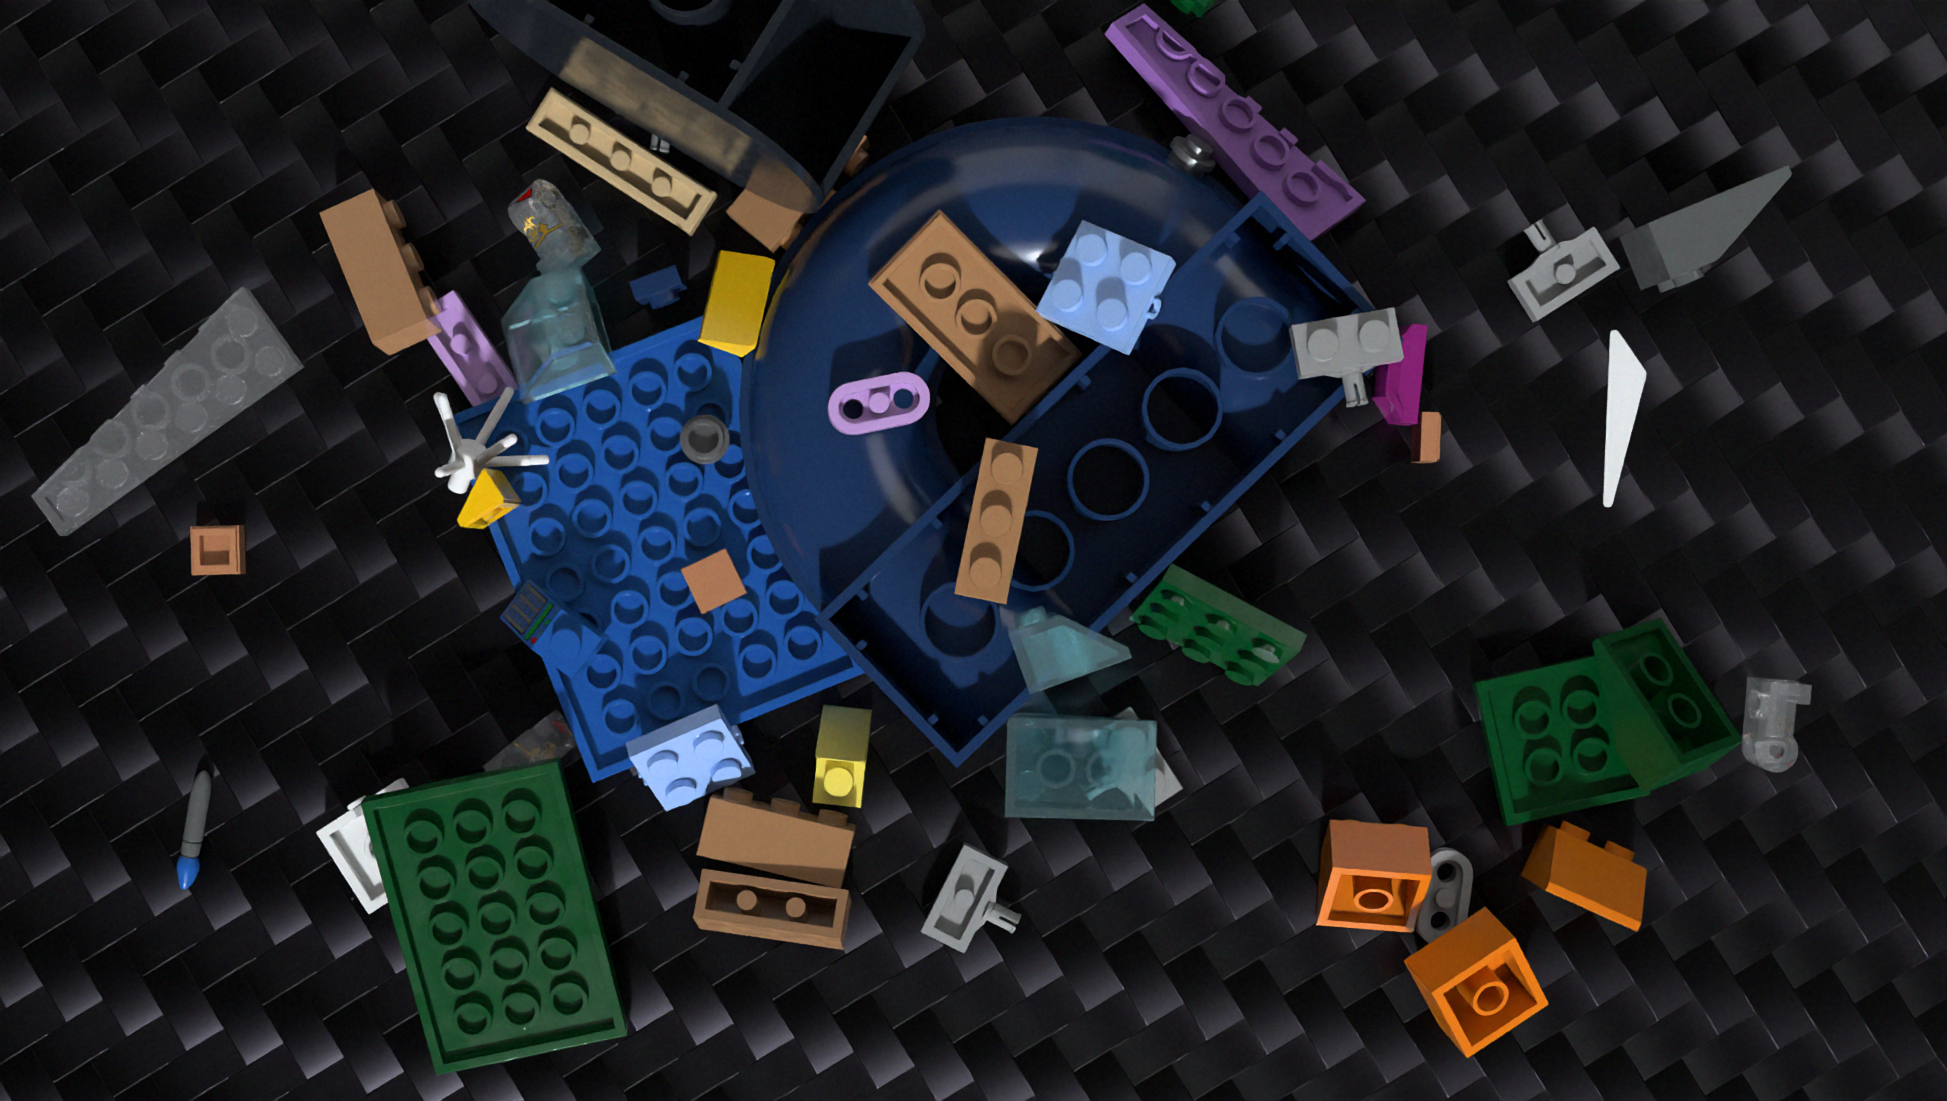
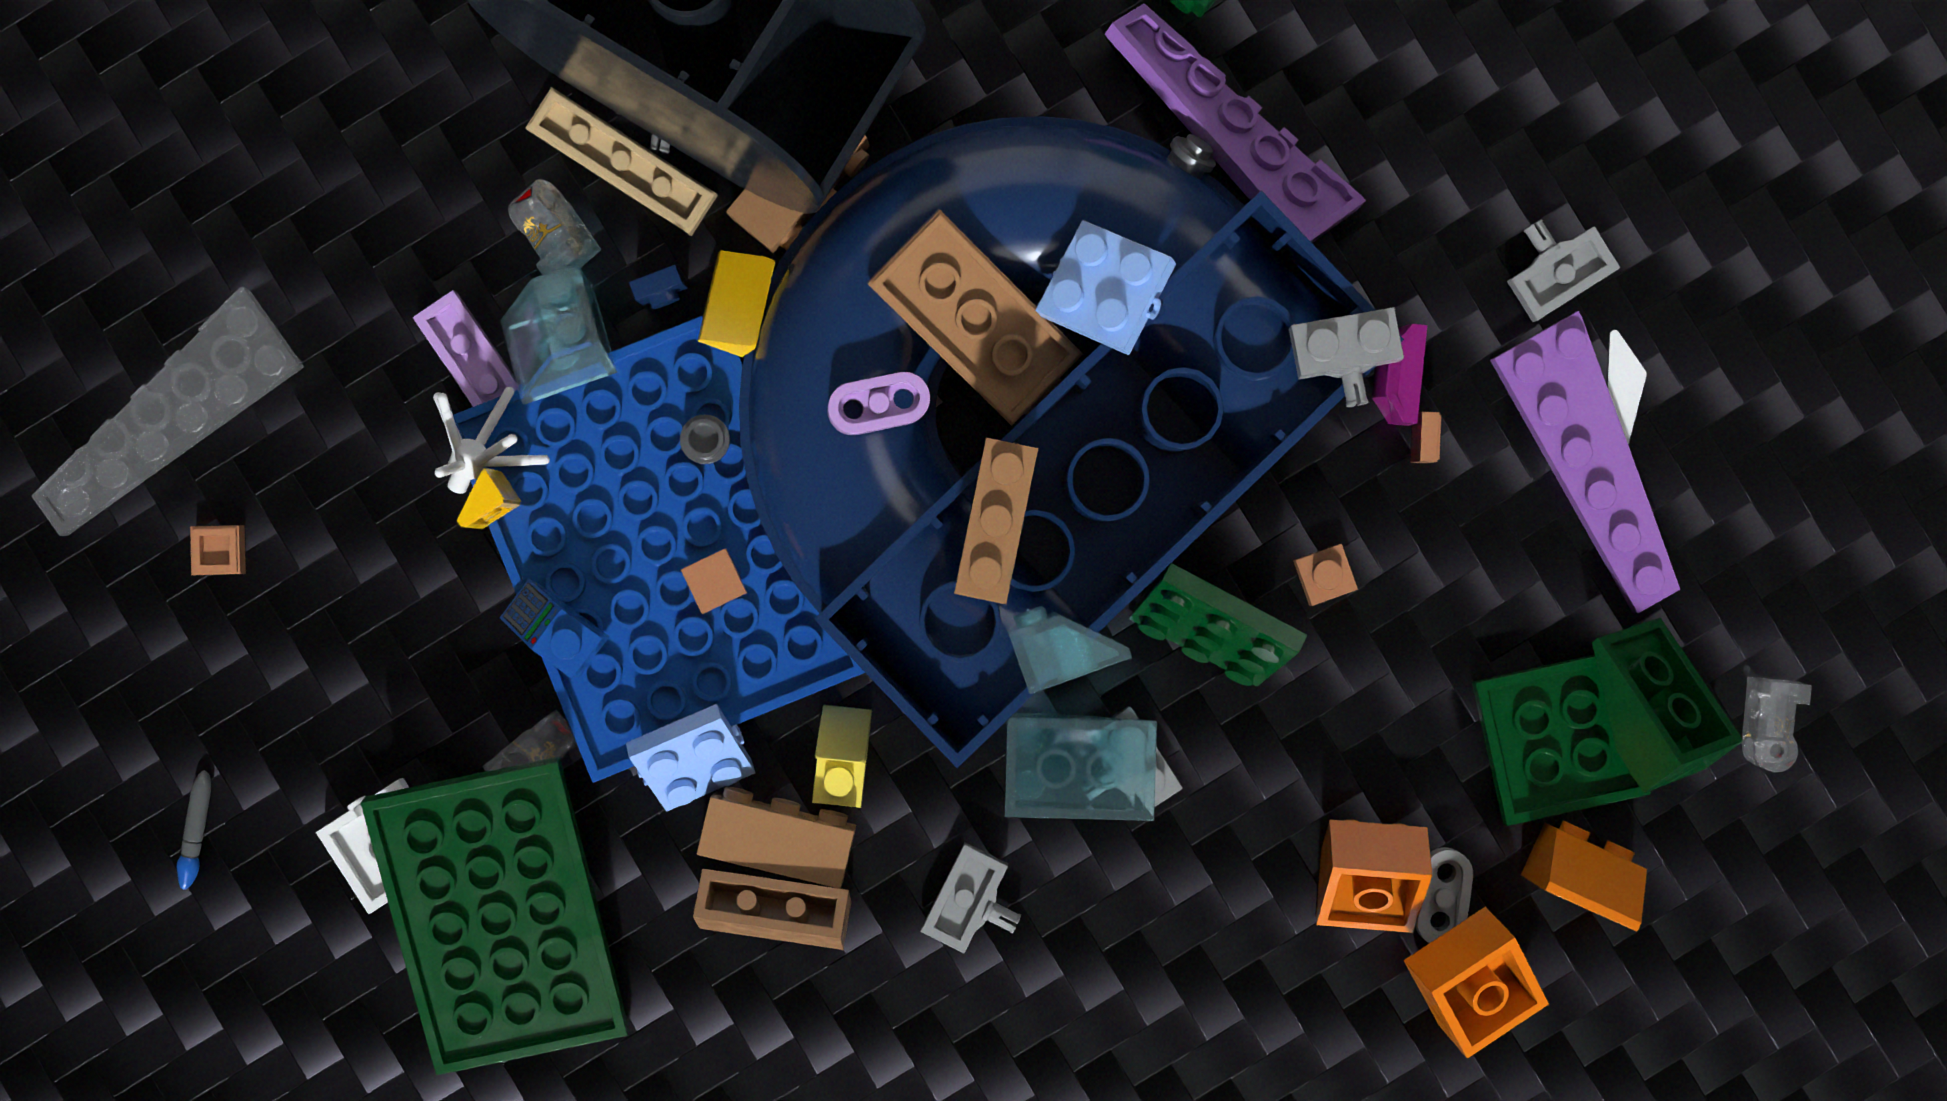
medium nougat brick [320,189,442,355] -> none
dark grey slope [1619,165,1792,293] -> none
none -> nougat plate [1293,544,1358,606]
none -> medium lavender wing [1490,311,1680,613]

